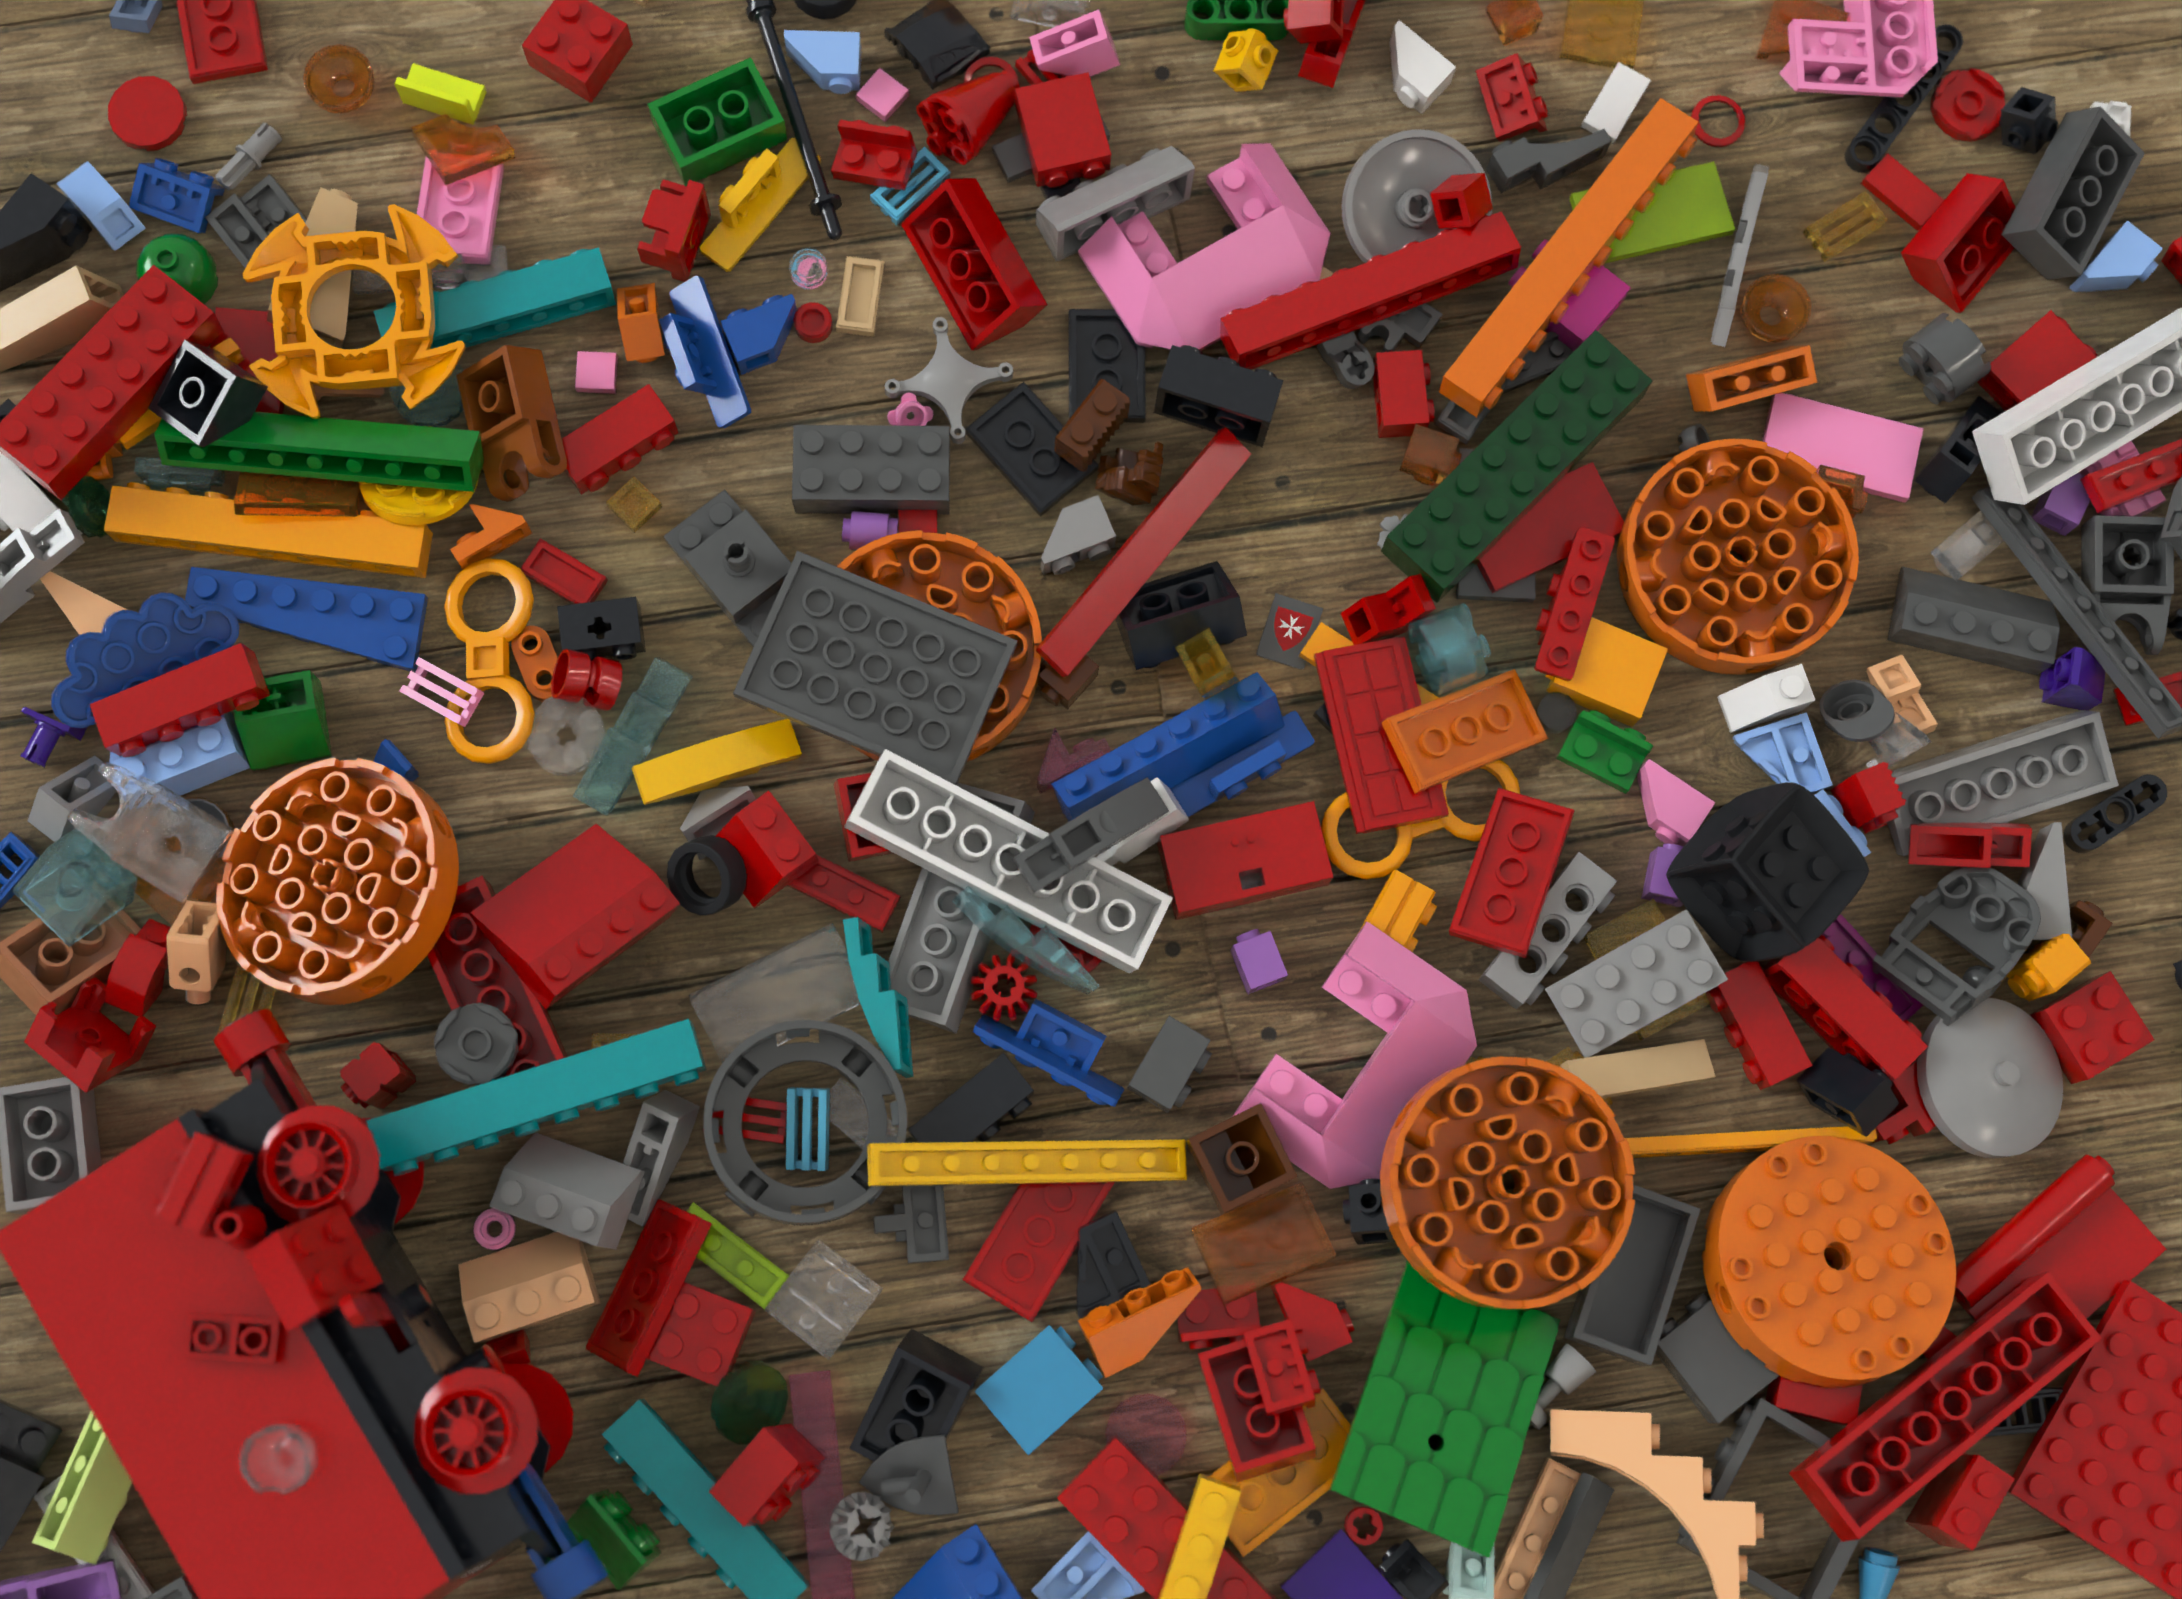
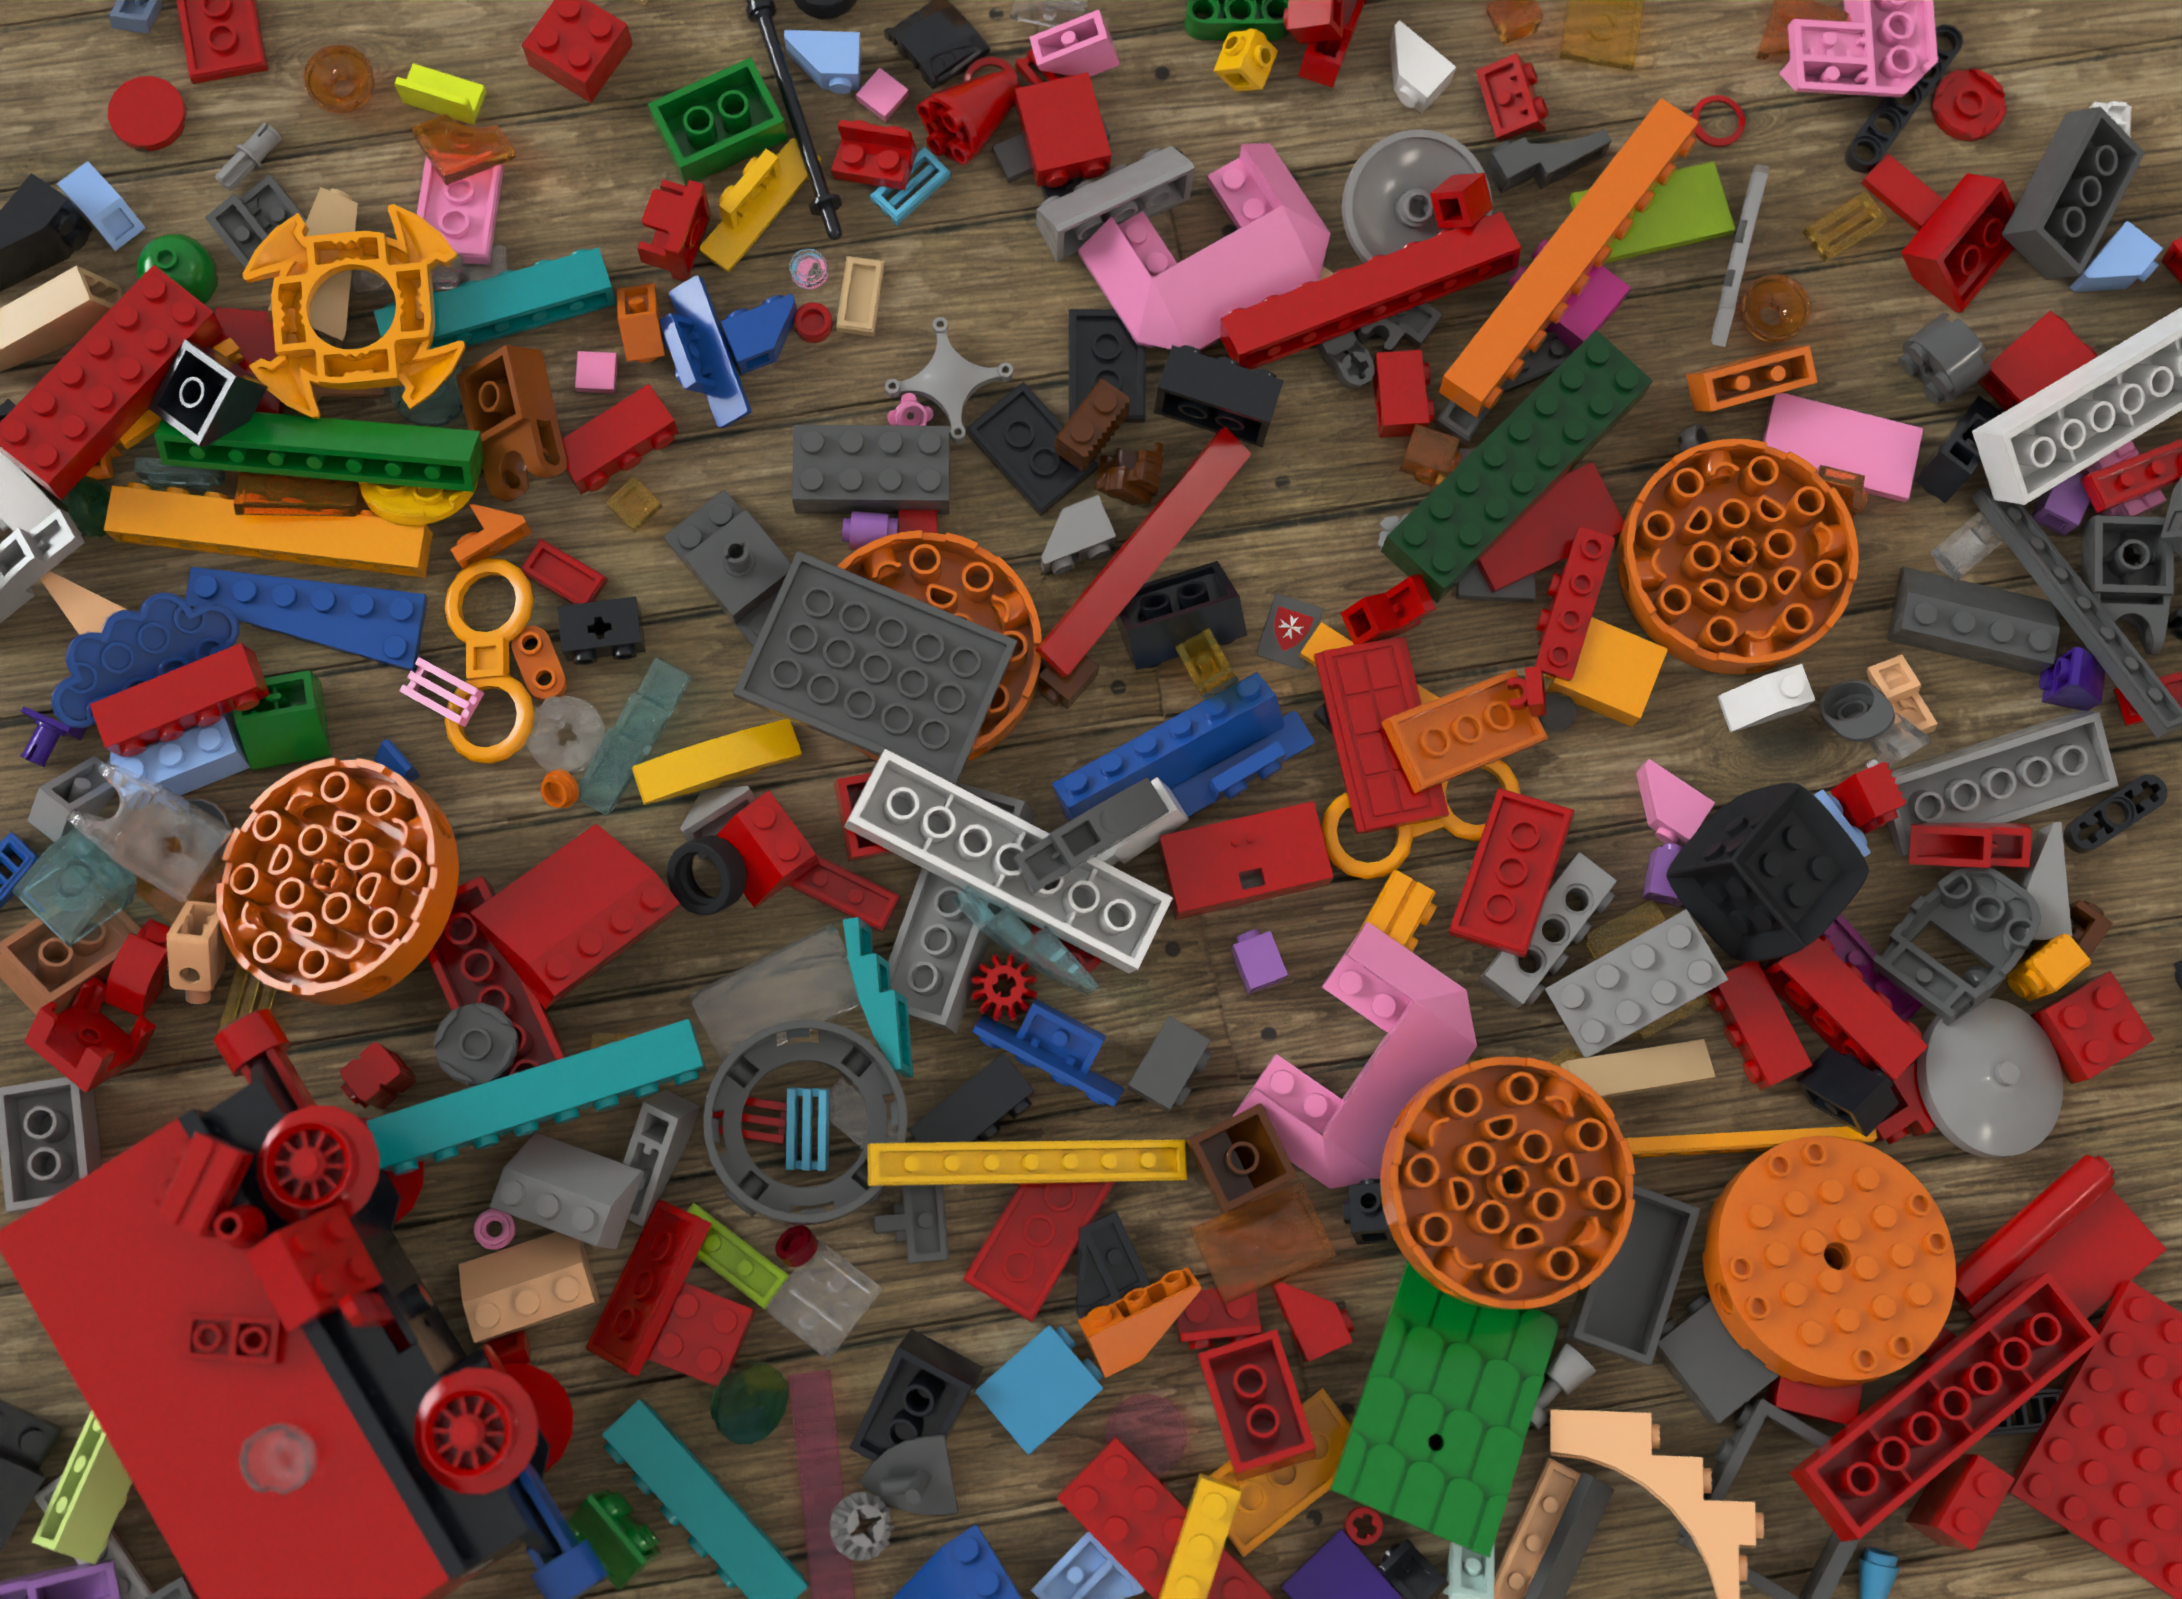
blue bracket [129,158,225,233] -> none
red wheel [551,648,622,711] -> none
red brick [708,1424,825,1527] -> none
red slope [901,178,1048,351] -> none
clear pink slope [1037,728,1111,794] -> none
red bracket [1243,1319,1321,1416] -> none
clear light blue brick [1408,603,1491,695] -> none
green bracket [1556,710,1653,794] -> none
white tile [1581,62,1651,144] -> none
light blue wing [1733,712,1833,794] -> none
black brick [1999,87,2058,155] -> none
none -> orange plate [540,769,579,808]
none -> dark red tile [775,1225,818,1267]
none -> red tile [1507,666,1547,717]

